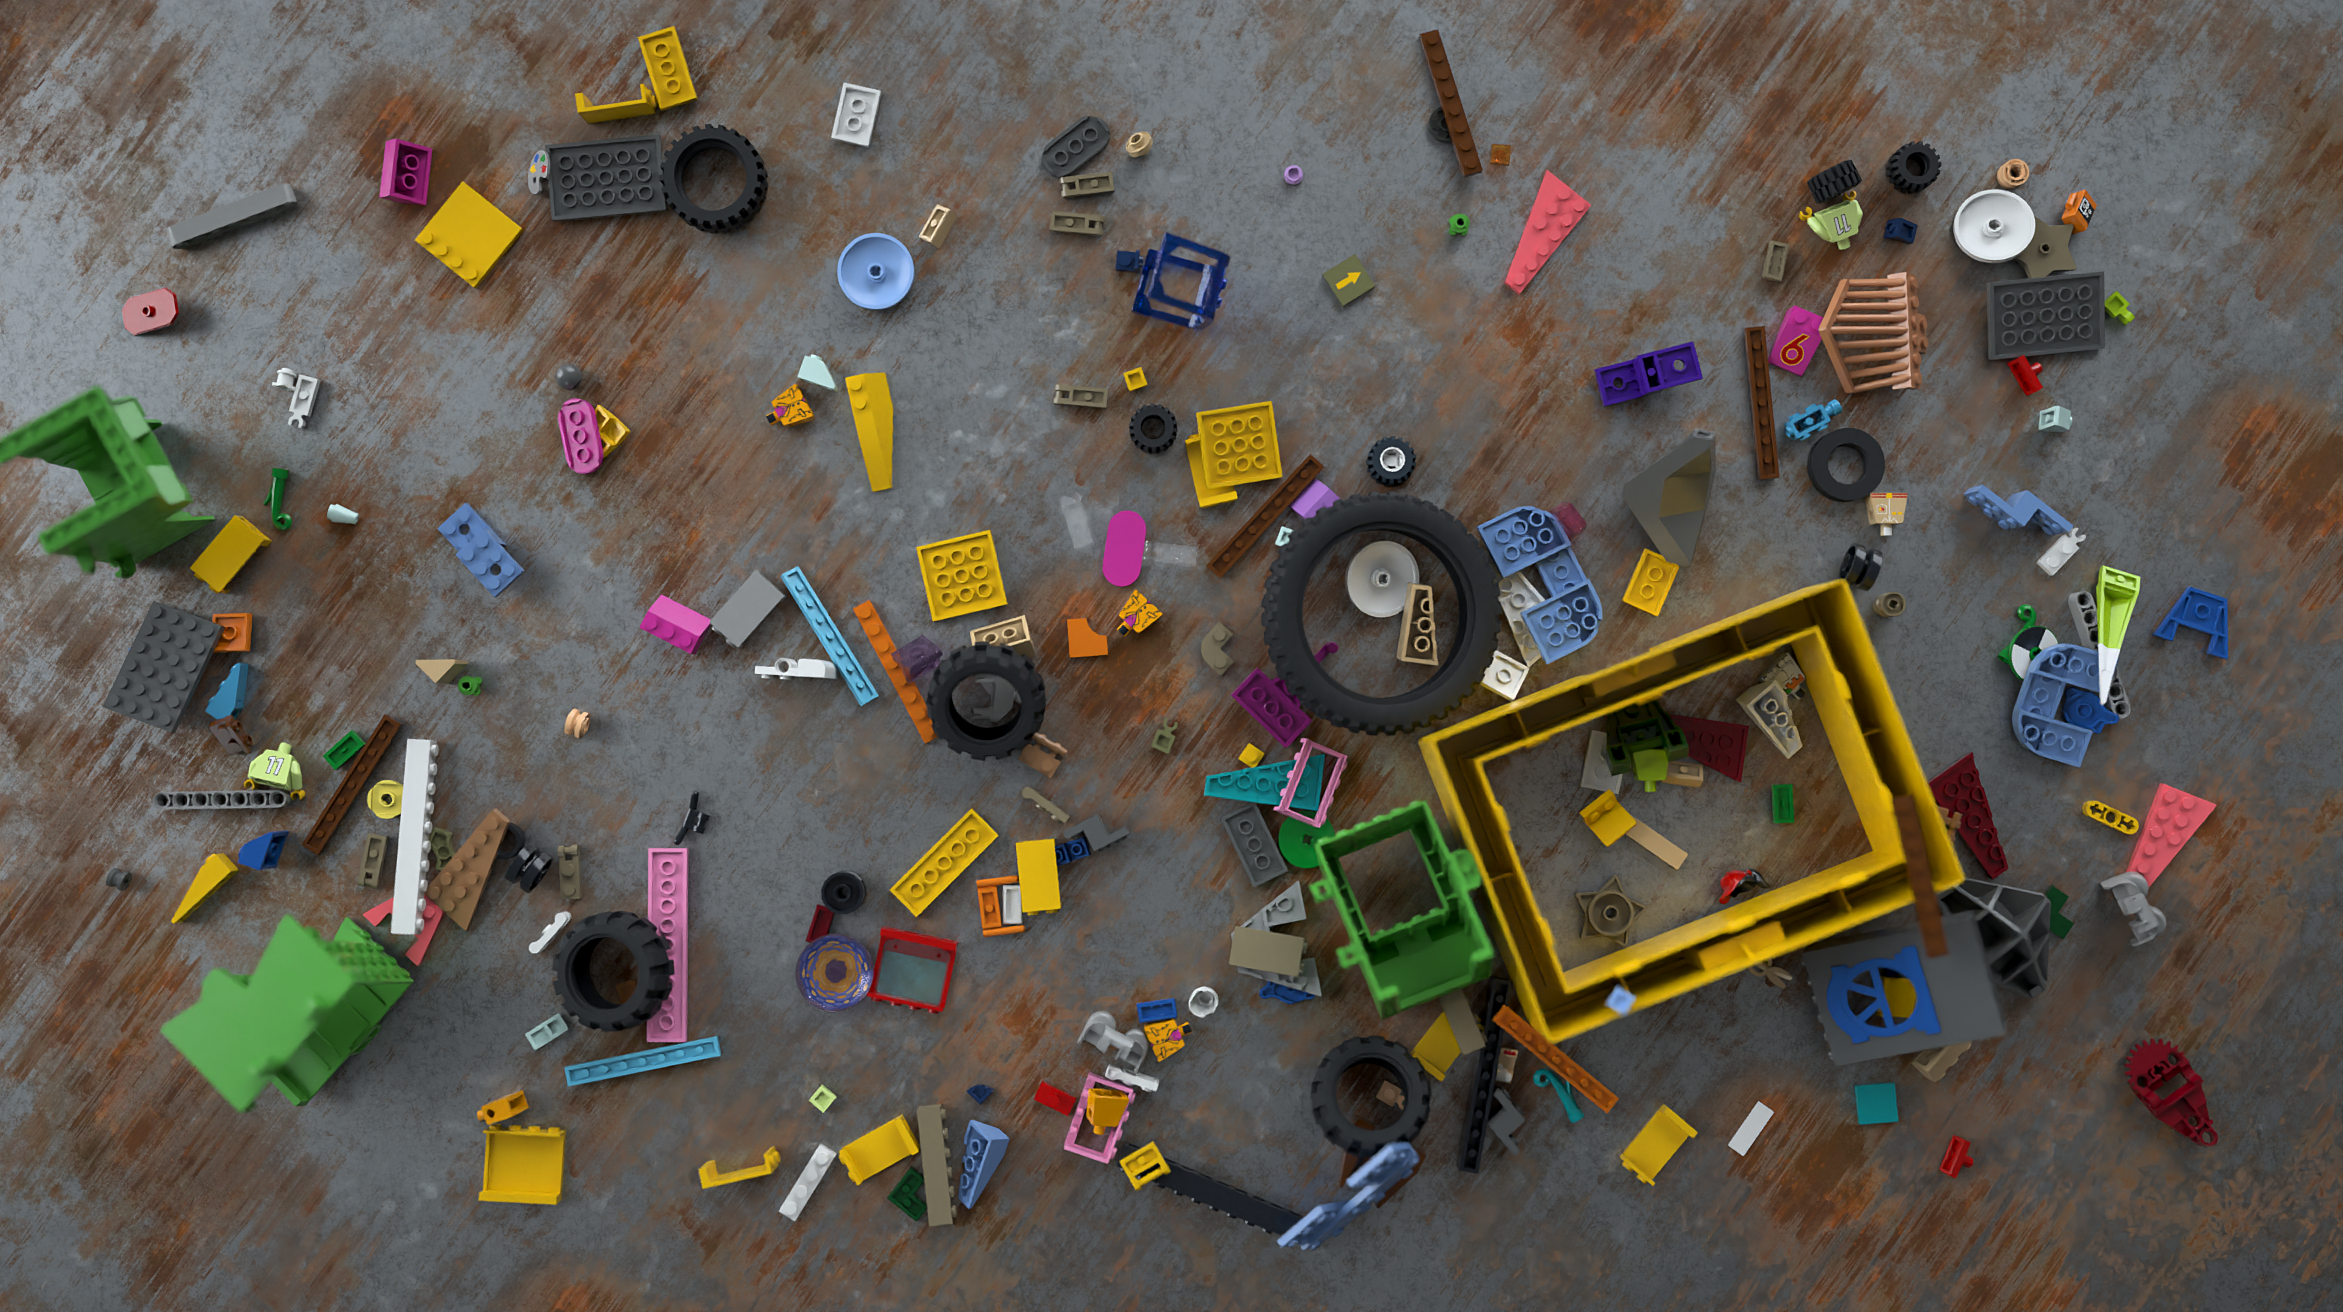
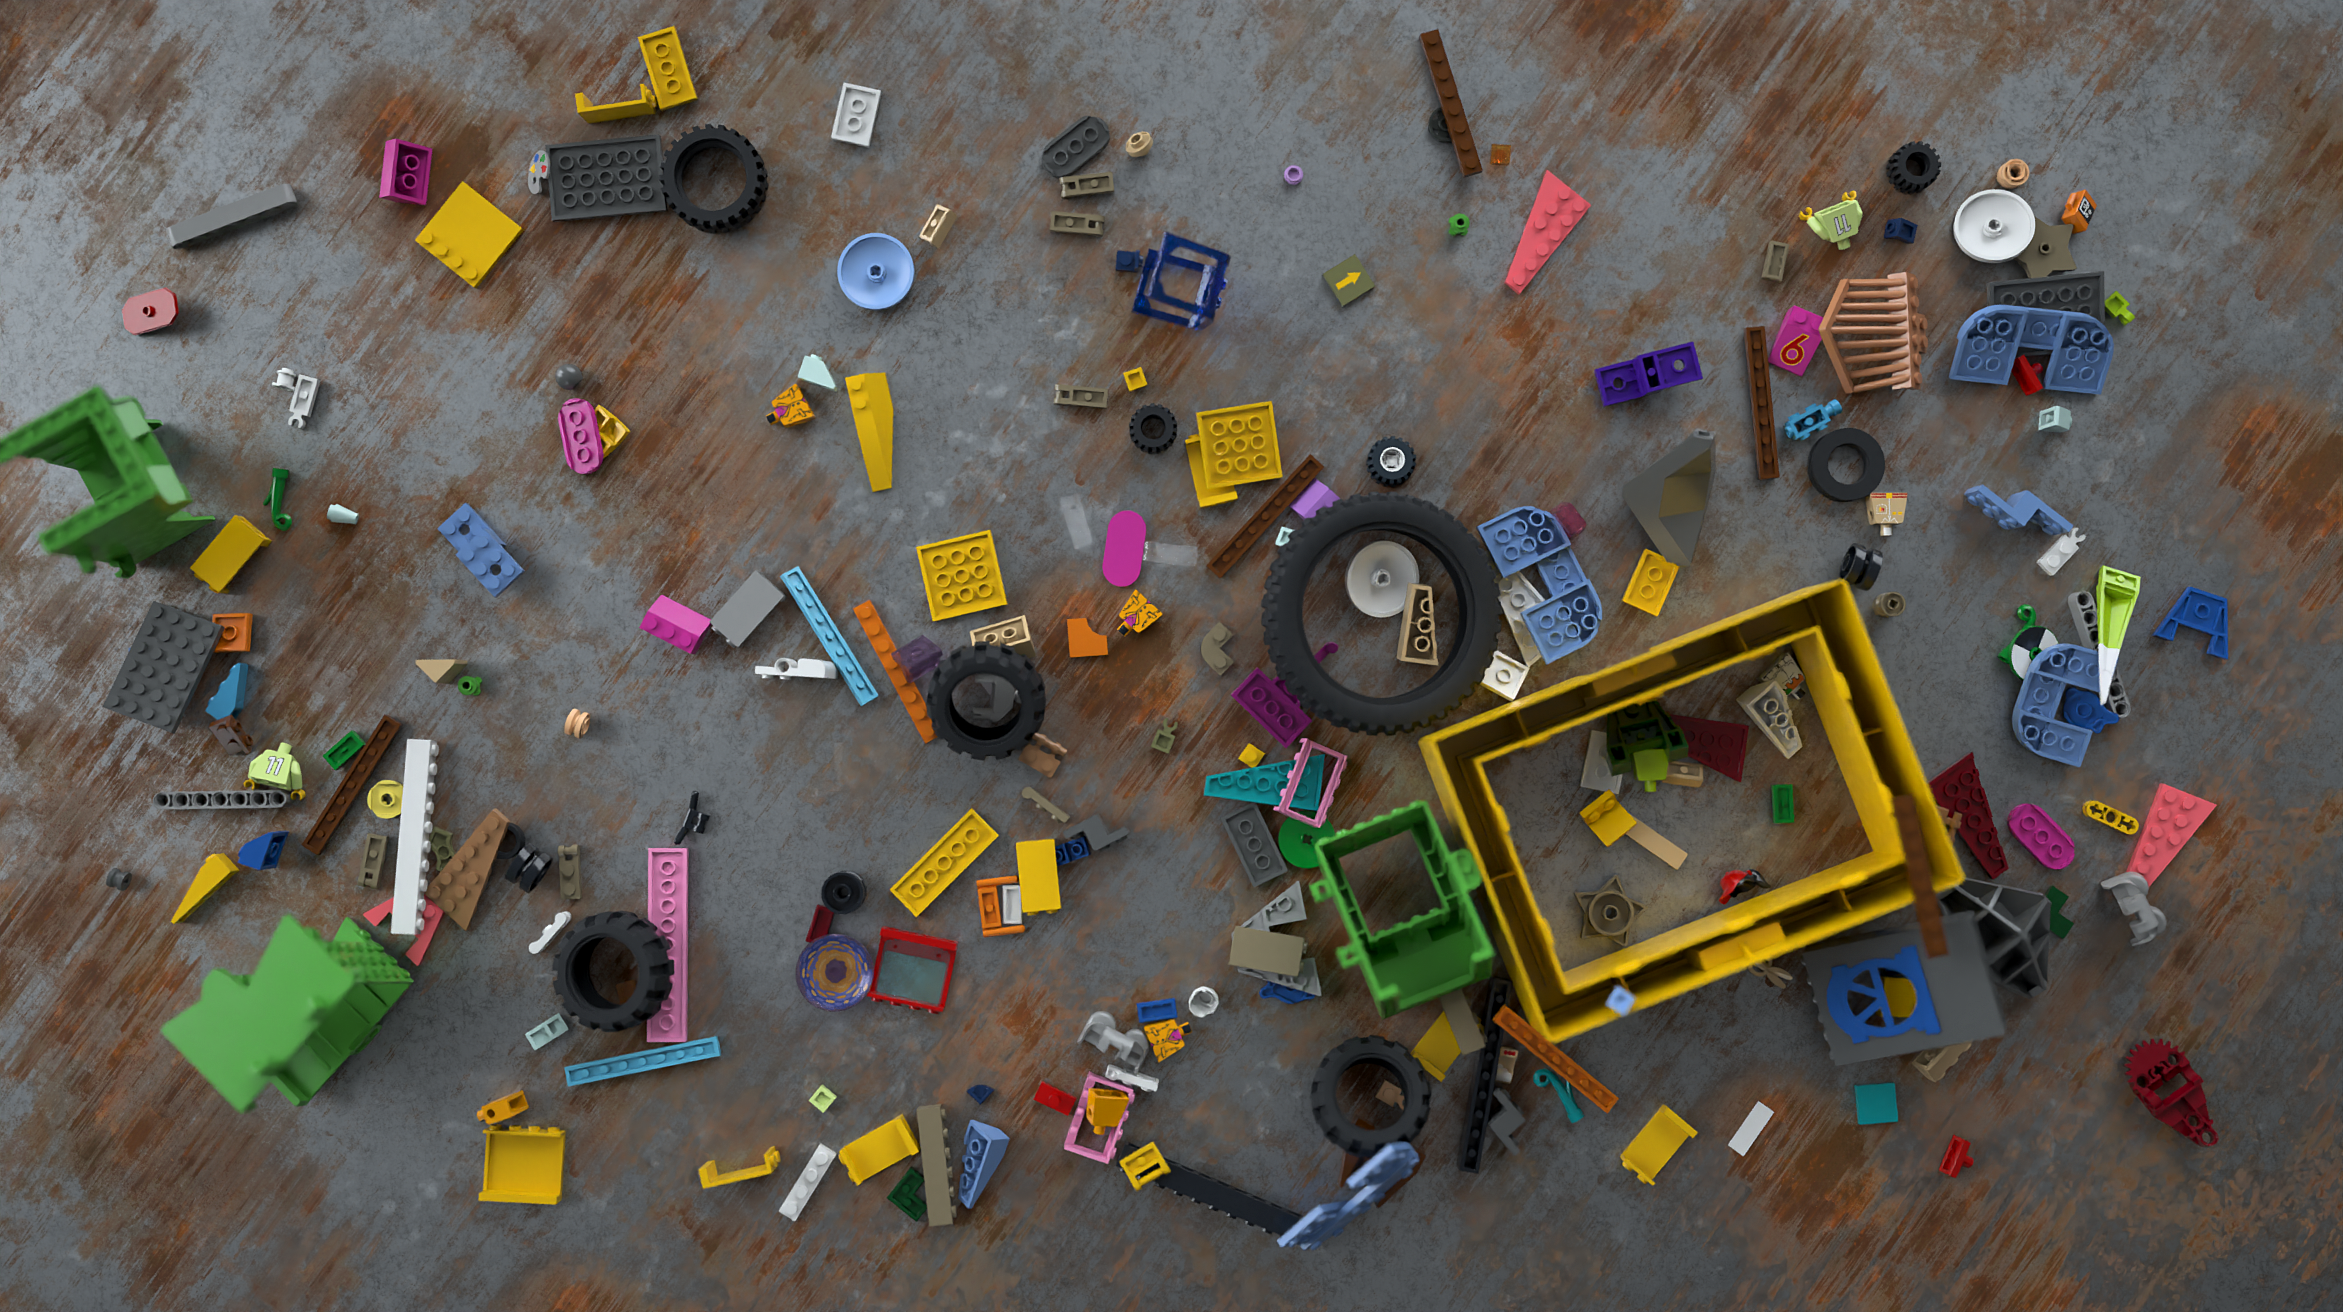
black tyre [1807,160,1862,204] -> none
none -> medium blue plate [1949,305,2114,395]
none -> dark pink tile [2007,803,2075,869]

